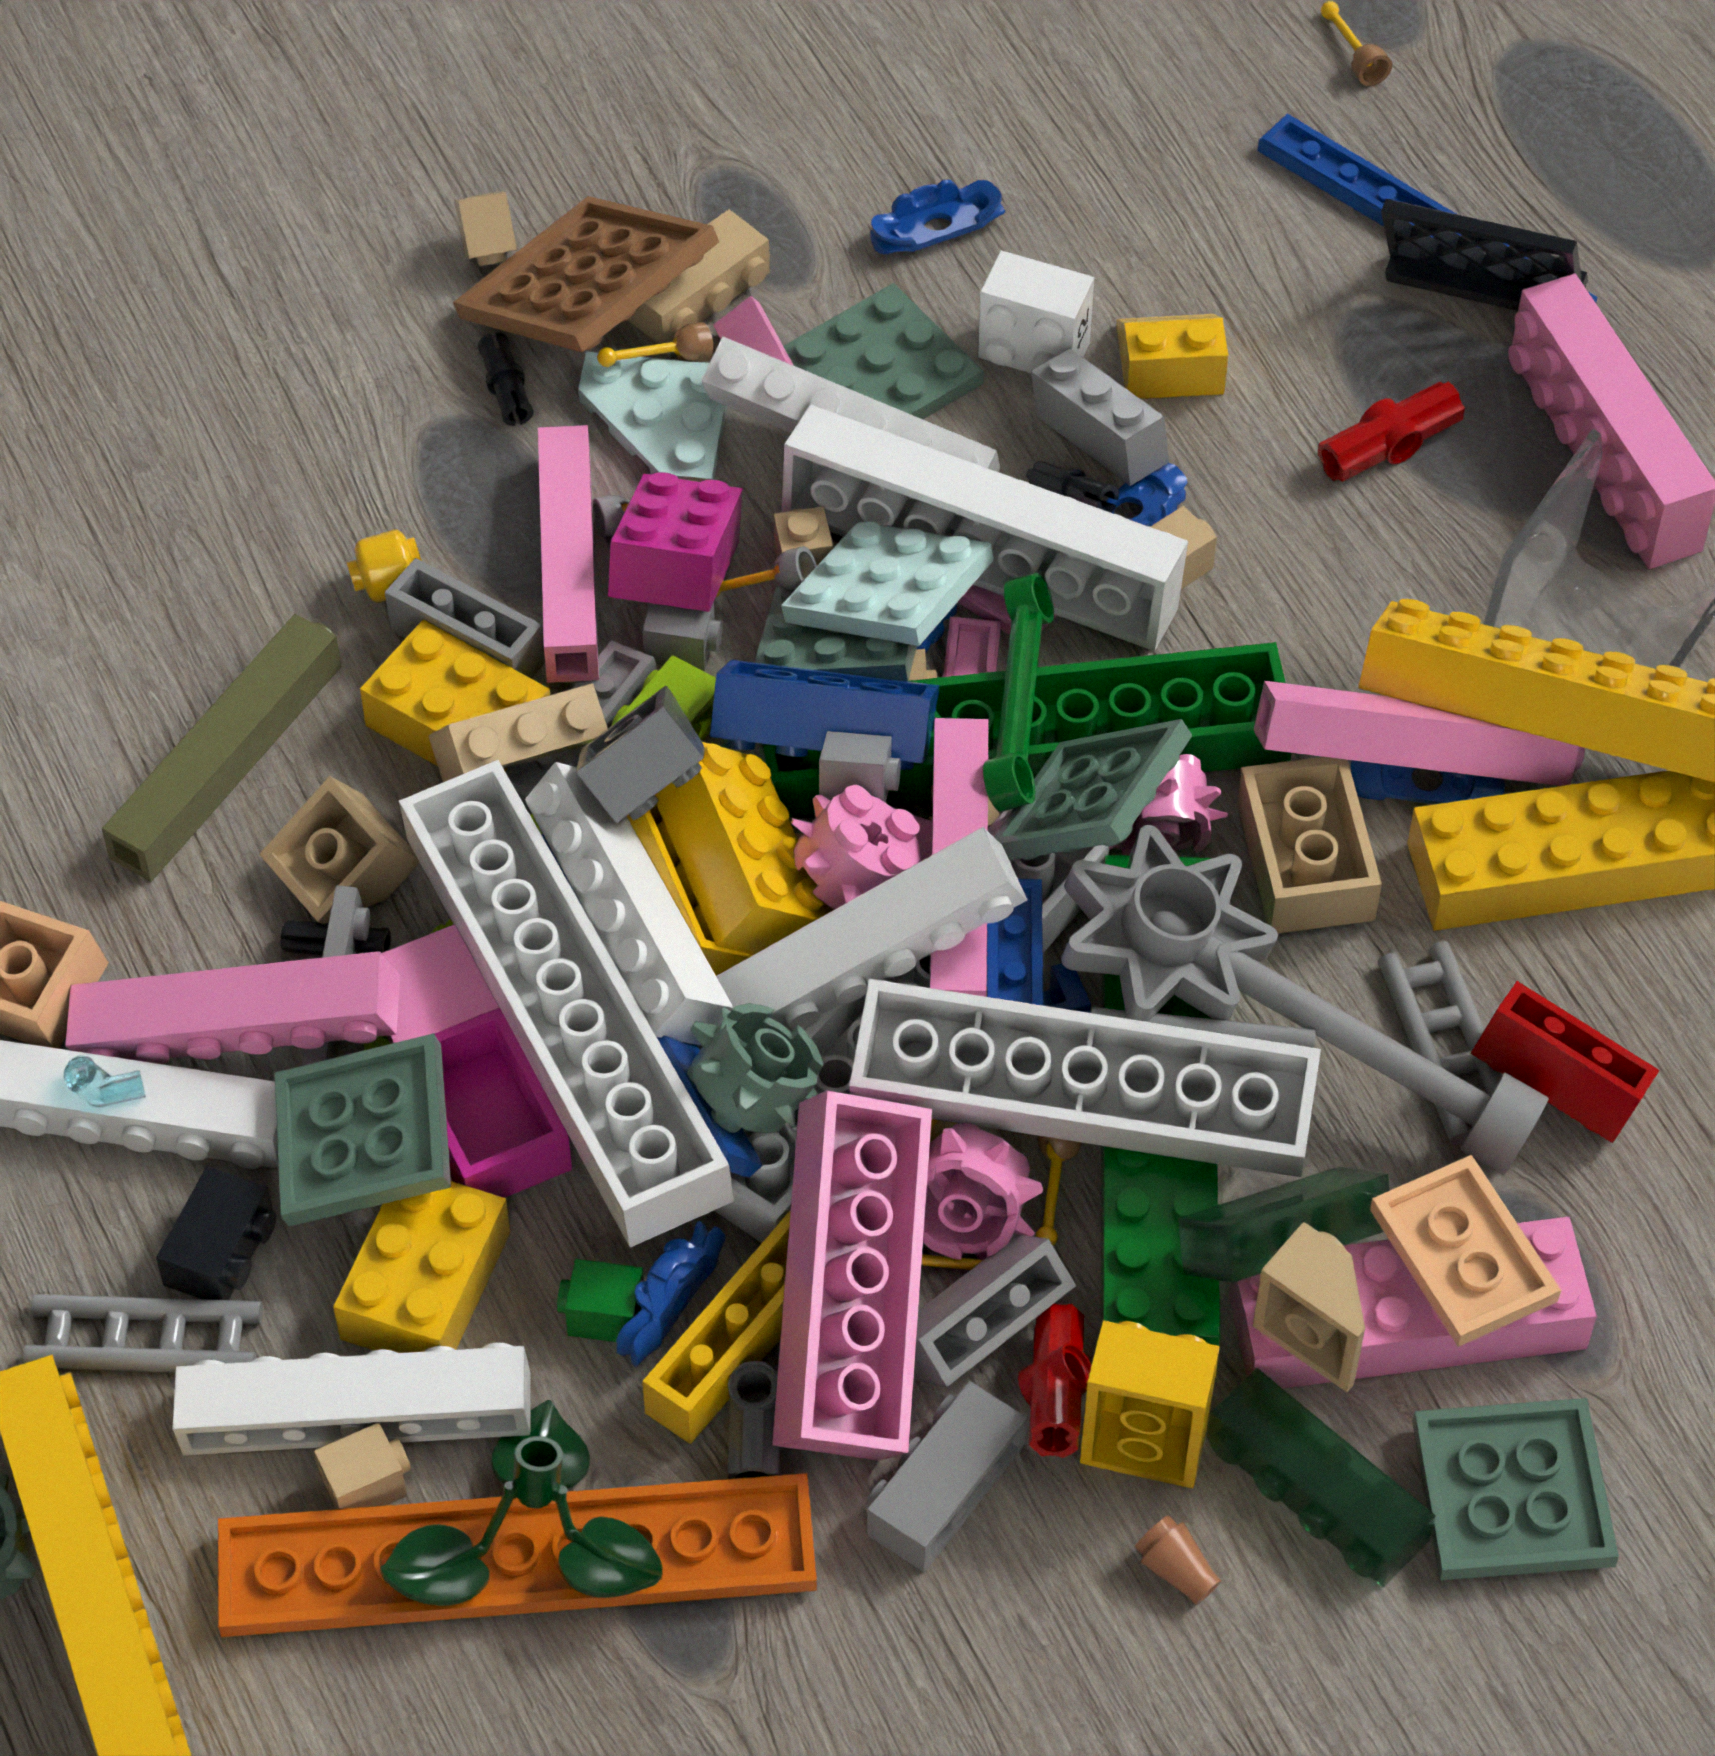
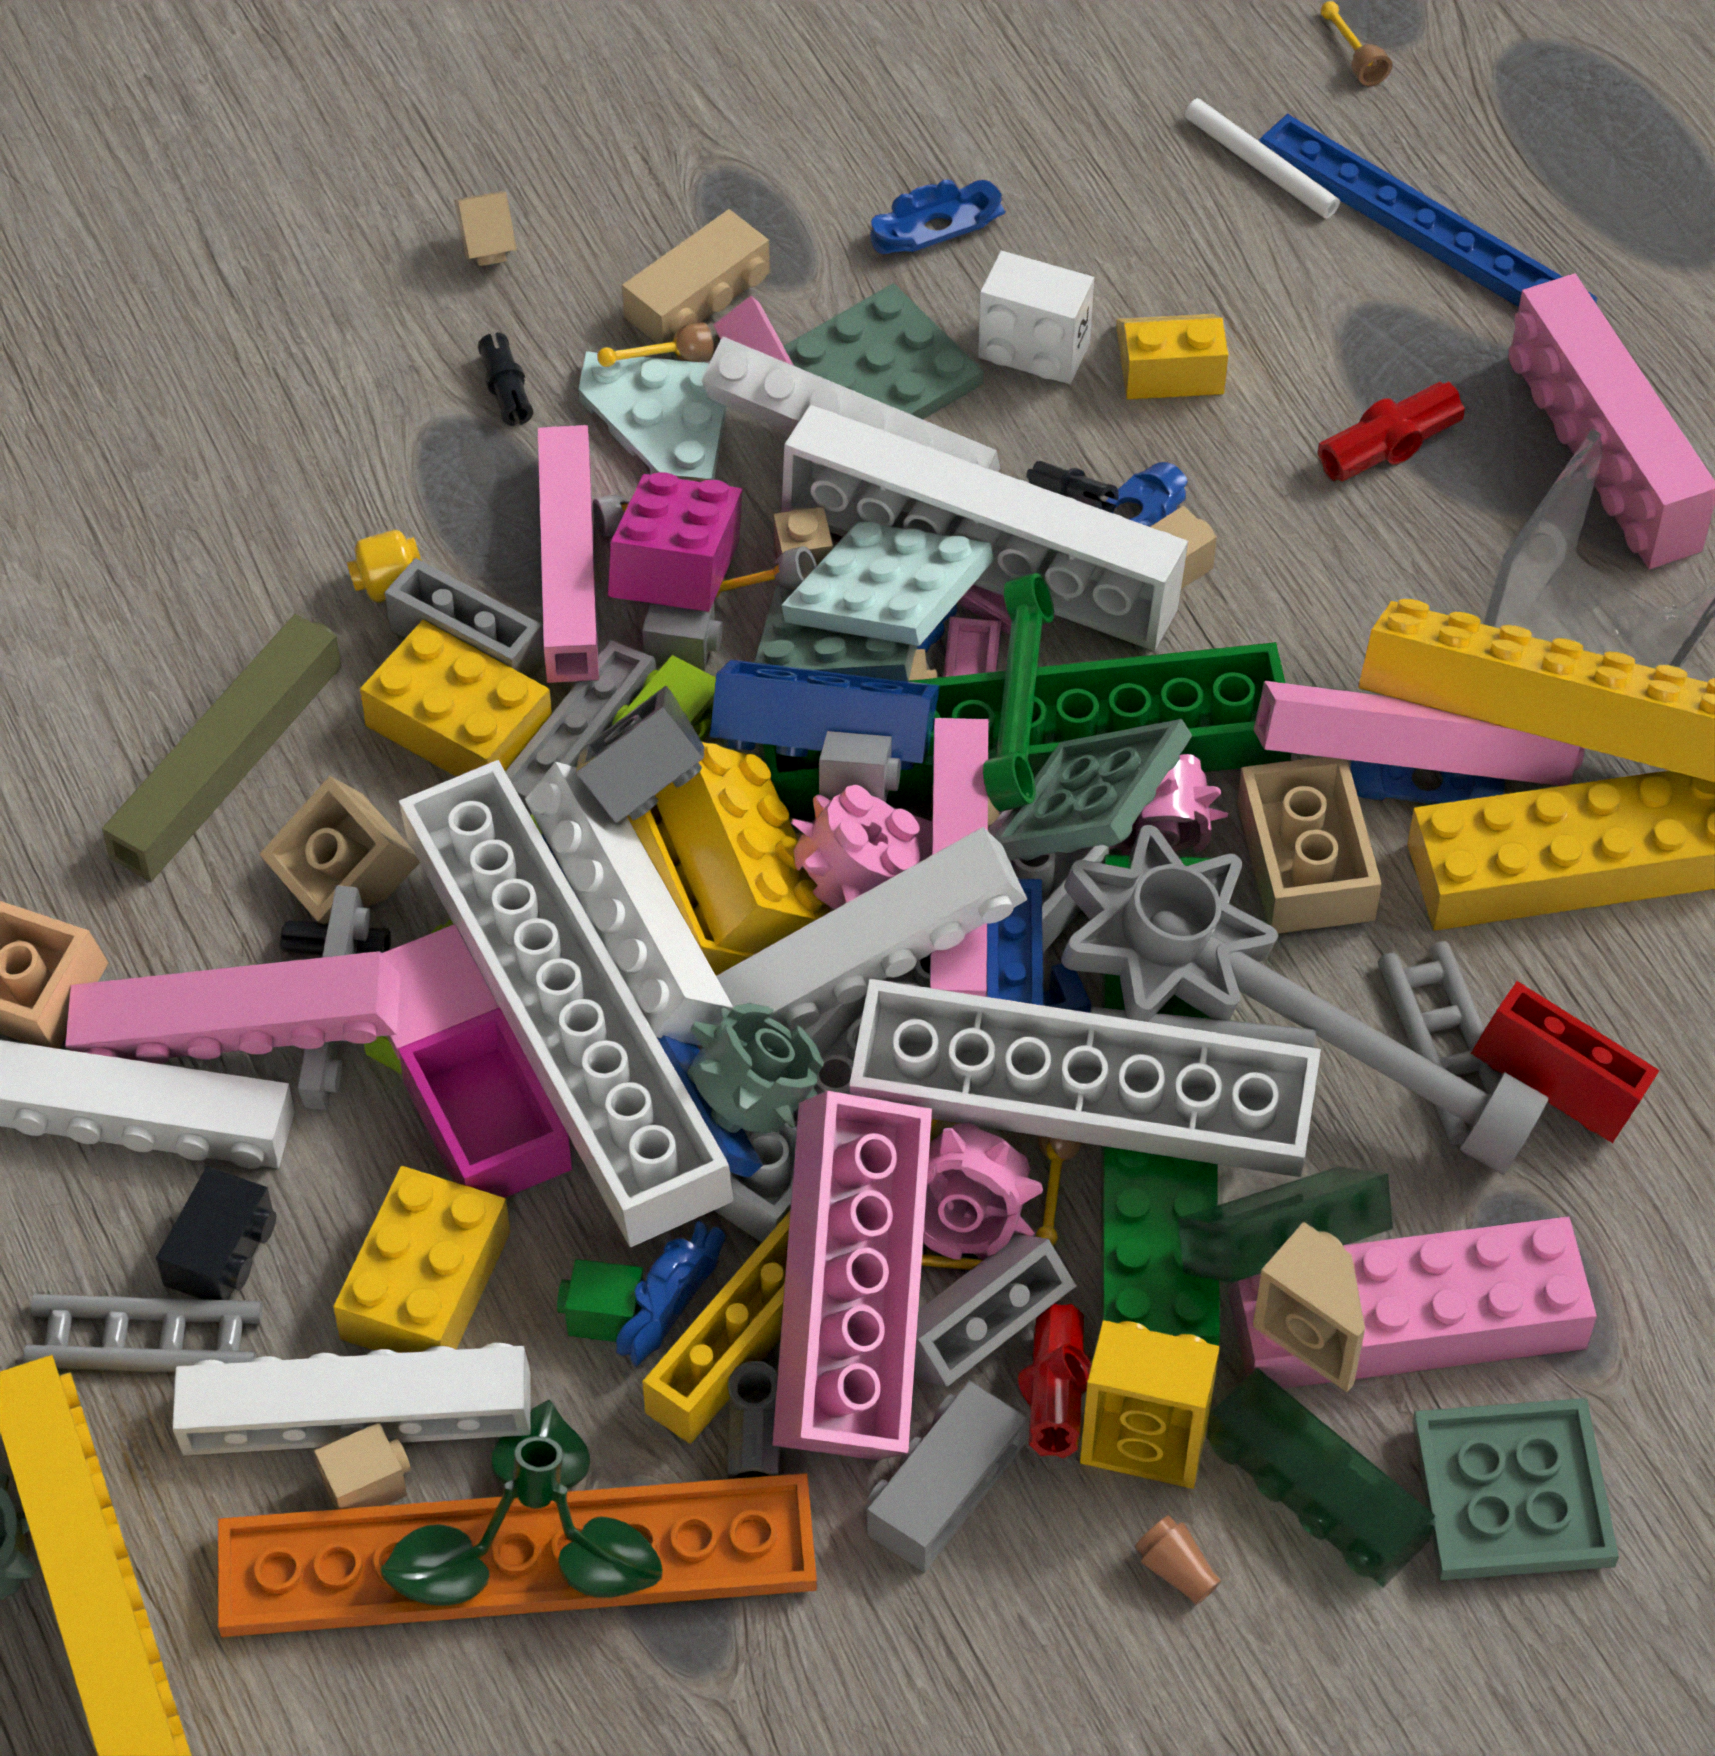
clear light blue arm [63,1055,146,1107] -> none
sand green plate [275,1033,451,1227] -> none
tan brick [428,683,608,782] -> none
medium nougat plate [453,196,719,353] -> none
light grey brick [1031,348,1169,486] -> none
light nougat plate [1370,1155,1561,1347] -> none
black fence [1381,199,1588,311] -> none
none -> white piece [1185,98,1340,219]

